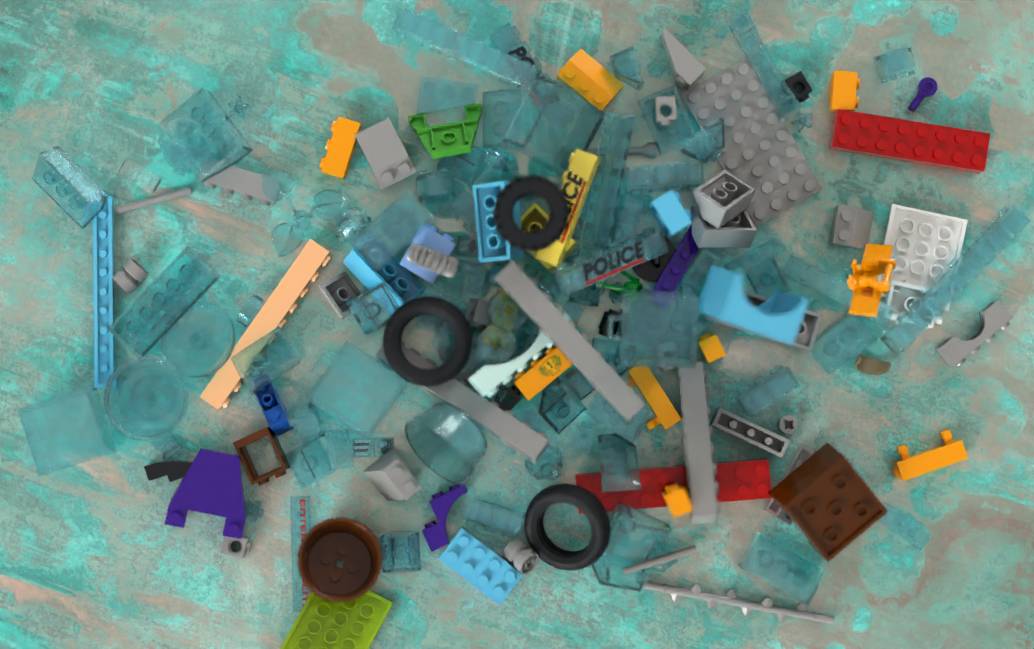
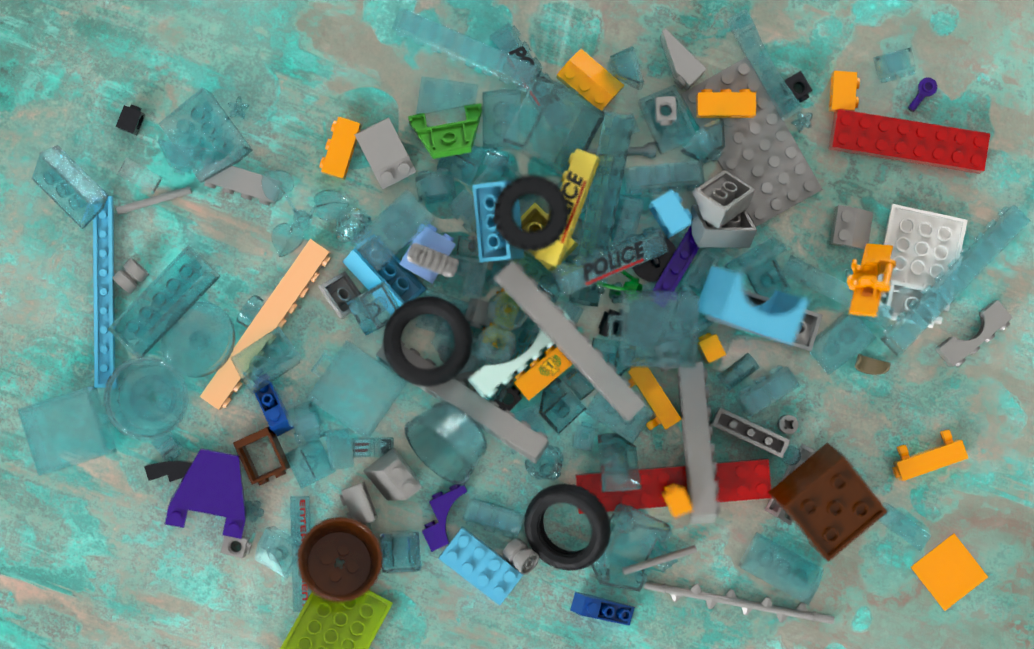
none -> black brick [115,104,145,136]
none -> clear light blue slope [255,526,302,579]
none -> light grey slope [340,482,378,525]
none -> blue slope [570,592,635,626]
none -> light orange brick [696,89,756,118]
none -> clear light blue brick [717,353,760,391]
none -> clear light blue tile [781,445,801,466]
none -> light orange sticker [911,533,988,611]

